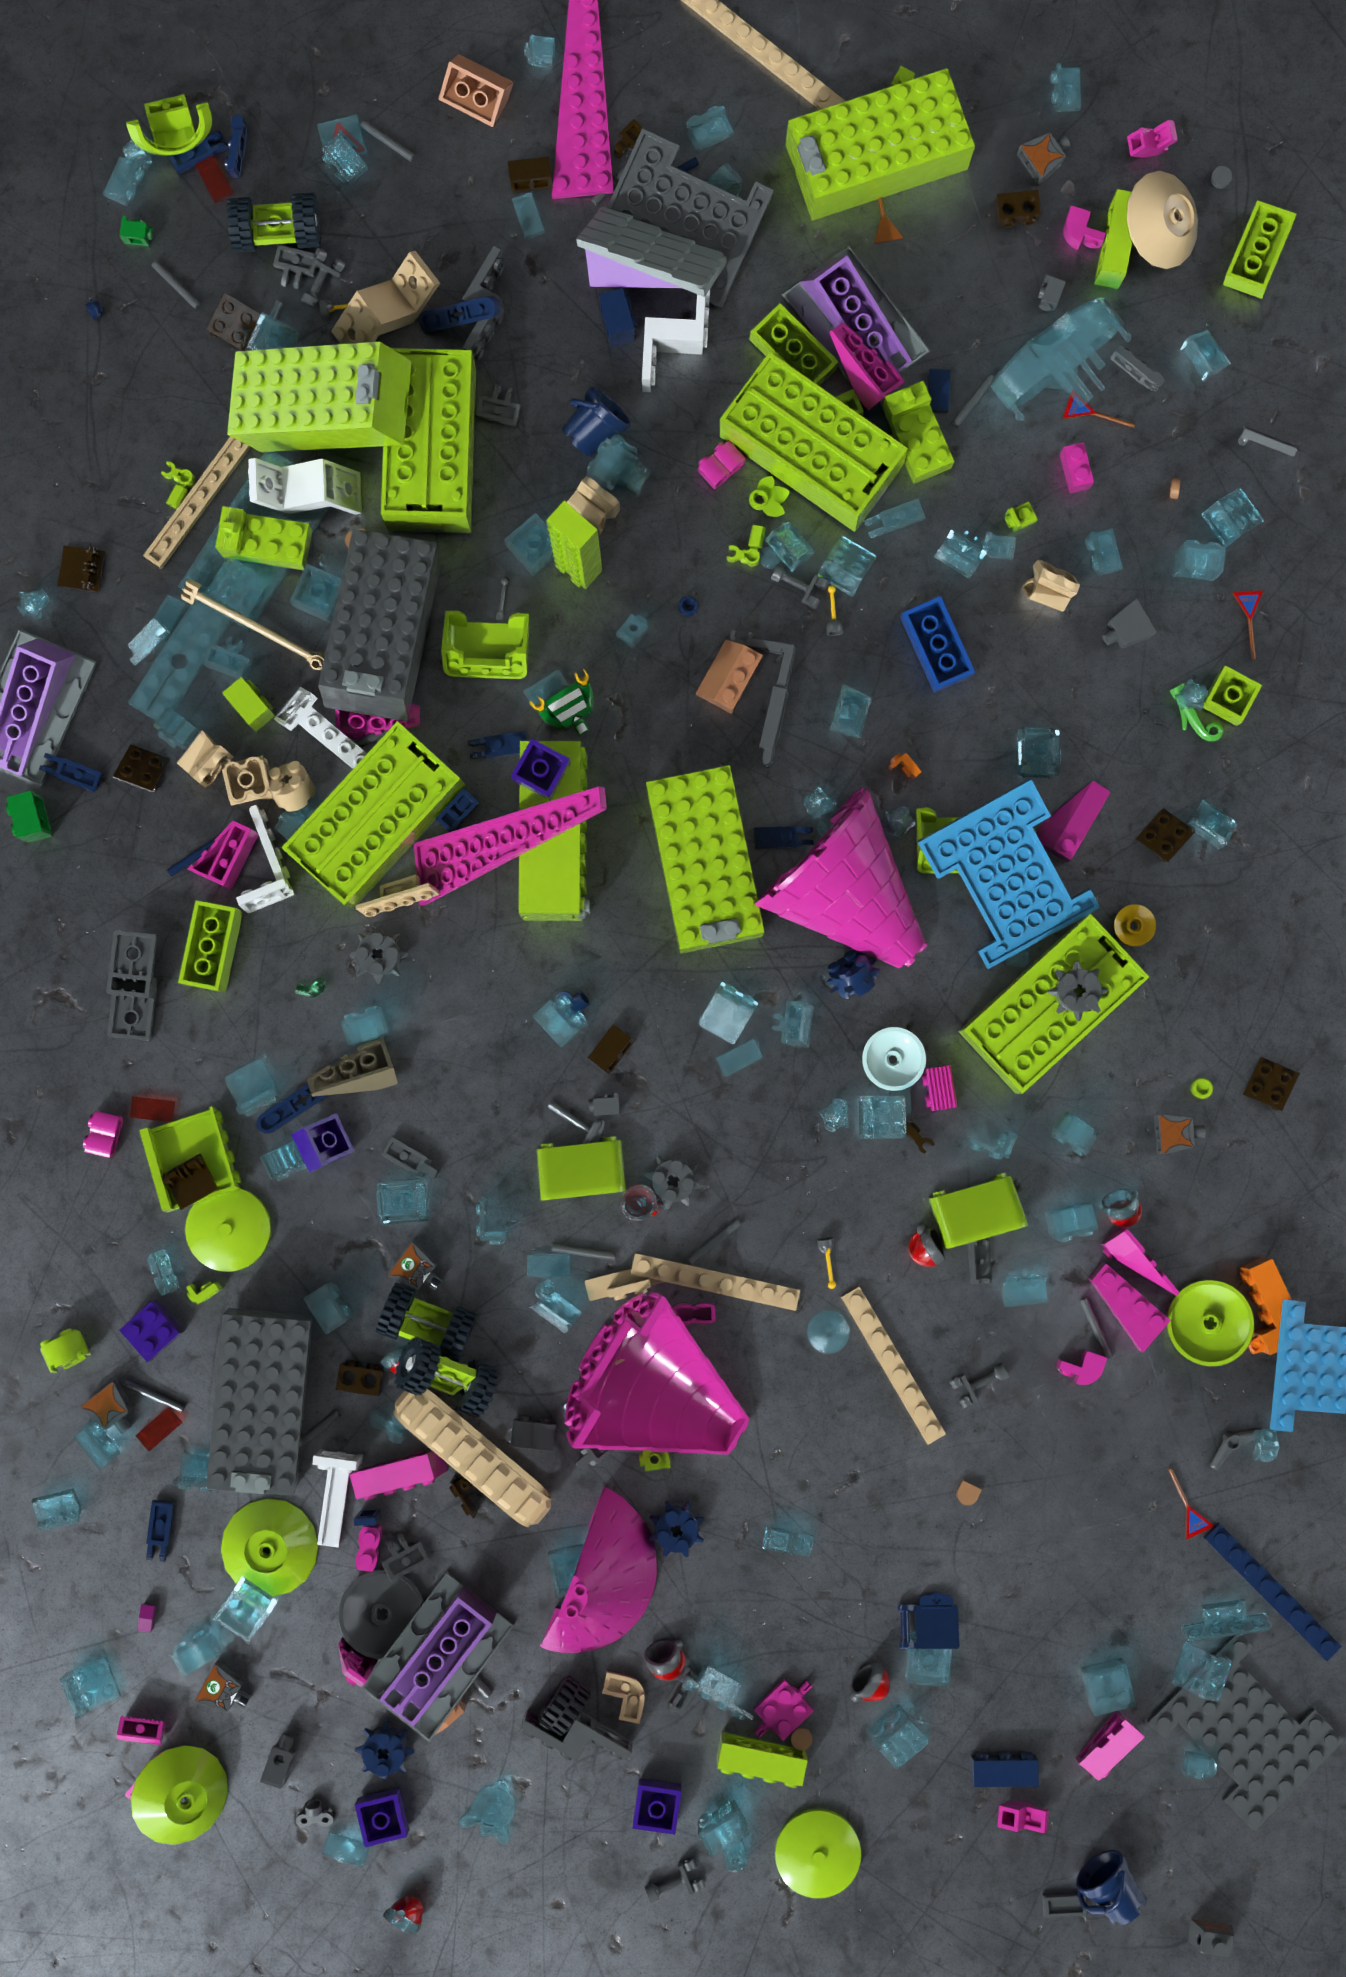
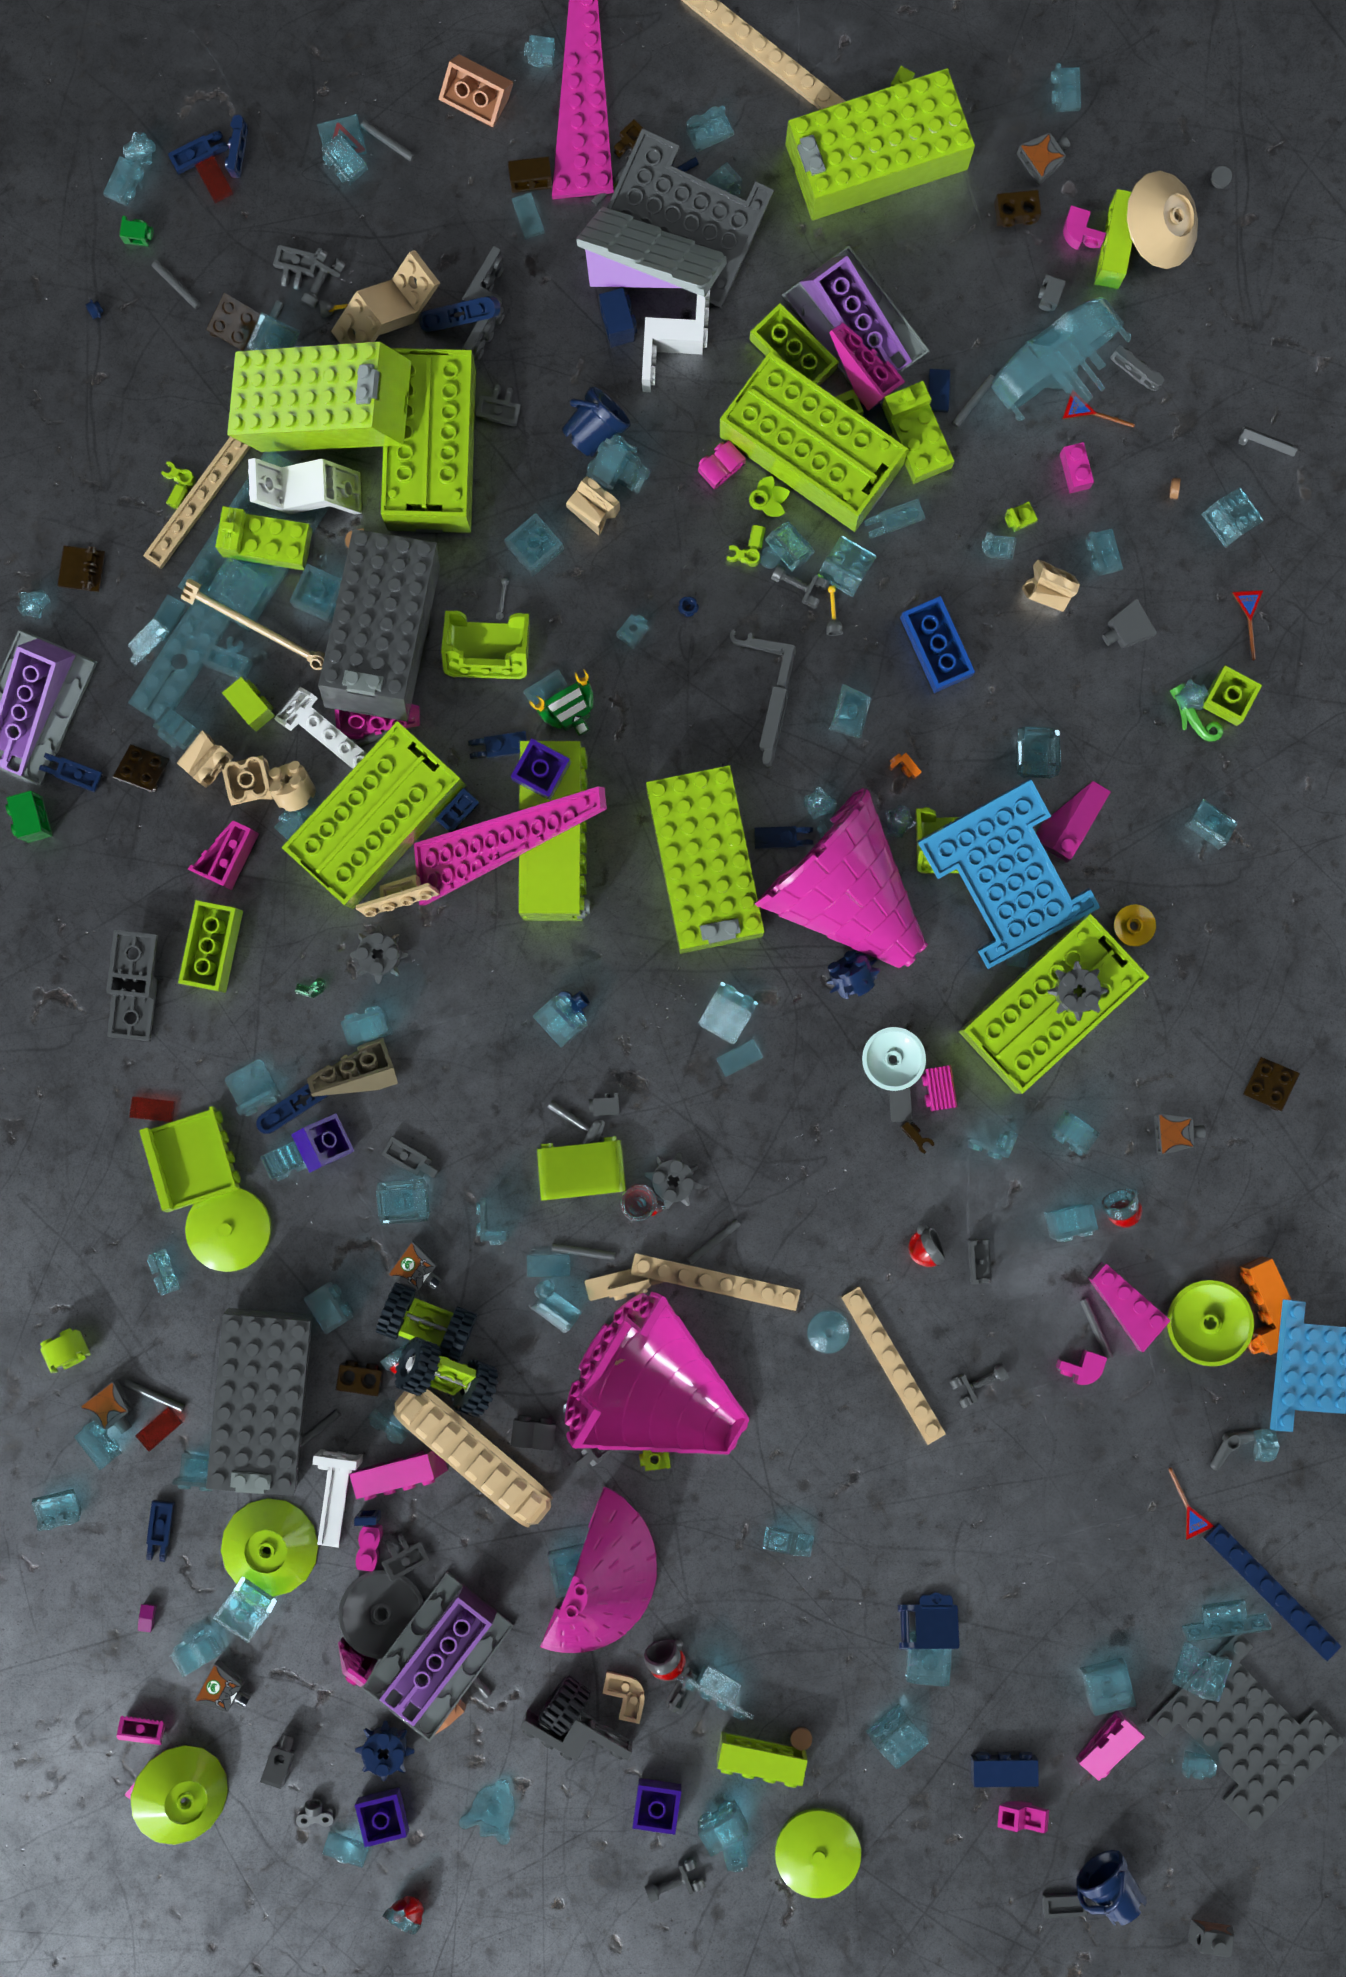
clear light blue bracket [60,1657,121,1719] -> none
dark pink brick [83,1111,123,1158] -> none
dark purple brick [119,1300,184,1362] -> none
lime piece [126,94,212,155] -> none
dark brown hinge [162,1153,218,1210] -> none
dark blue bar [167,836,218,876] -> none
lime bracket [186,1281,223,1304] -> none
black plate [227,192,321,253] -> none
white bracket [236,805,295,914] -> none
dark brown hinge [449,1475,478,1519] -> none
lime brick [546,500,602,589] -> none
dark brown hinge [587,1024,635,1074] -> none
dark blue brick [649,1500,705,1557] -> none
dark pink brick [672,1301,716,1325] -> none
nougat slope [696,640,763,714] -> none
dark pink plate [753,1678,814,1741] -> none
clear light blue brick [772,1001,814,1048] -> none
hinge [817,1237,836,1289] -> none
clear light blue rock [818,1099,850,1132] -> none
dark grey piece [850,1663,890,1702] -> none
clear light blue bracket [858,1096,907,1139] -> none
dark orange piece [874,197,904,244] -> none
lime windscreen [928,1172,1028,1249] -> none
clear light blue brick [934,530,986,579] -> none
medium nougat tile [956,1479,982,1505] -> none
clear light blue bracket [1001,1273,1048,1307] -> none
dark pink wedge [1100,1227,1179,1295] -> none
dark pink brick [1127,120,1178,158] -> none
dark brown hinge [1136,808,1196,863] -> none
clear light blue brick [1173,540,1226,581] -> none
clear light blue slope [1181,330,1231,382] -> none
lime tile [1190,1078,1213,1099] -> none
lime brick [1223,200,1297,299] -> none

